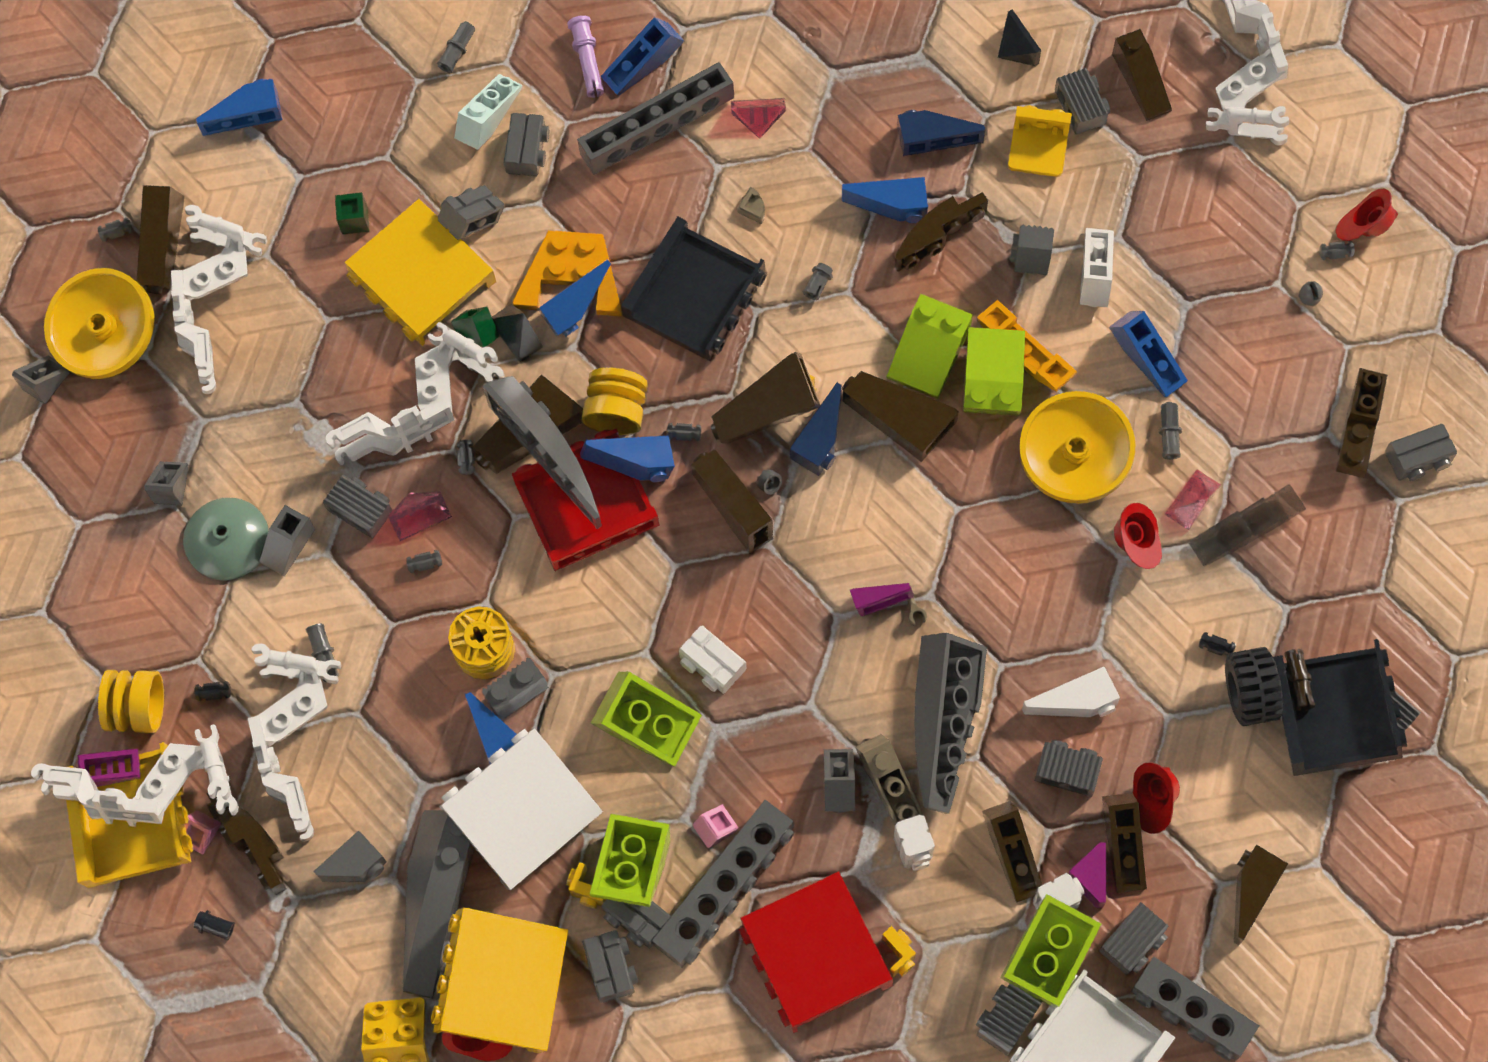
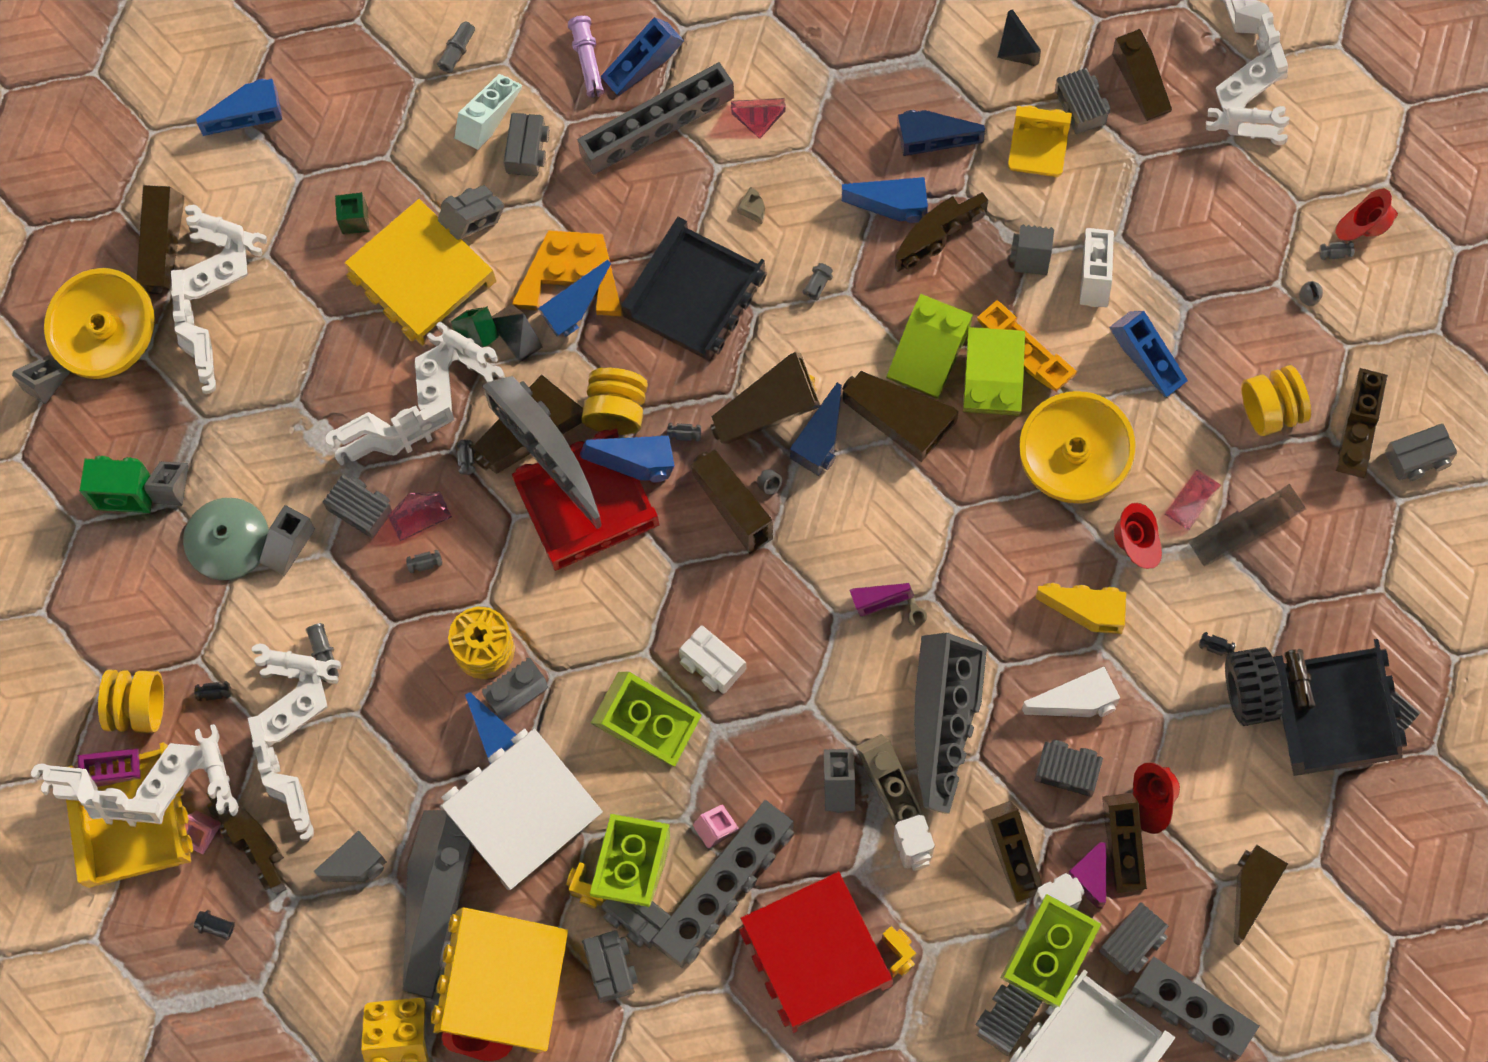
dark grey piece [97,217,133,242] -> none
dark grey axle [1159,402,1182,460] -> none
none -> green brick [79,456,152,513]
none -> yellow slope [1036,583,1126,634]
none -> yellow wheel [1241,365,1311,436]

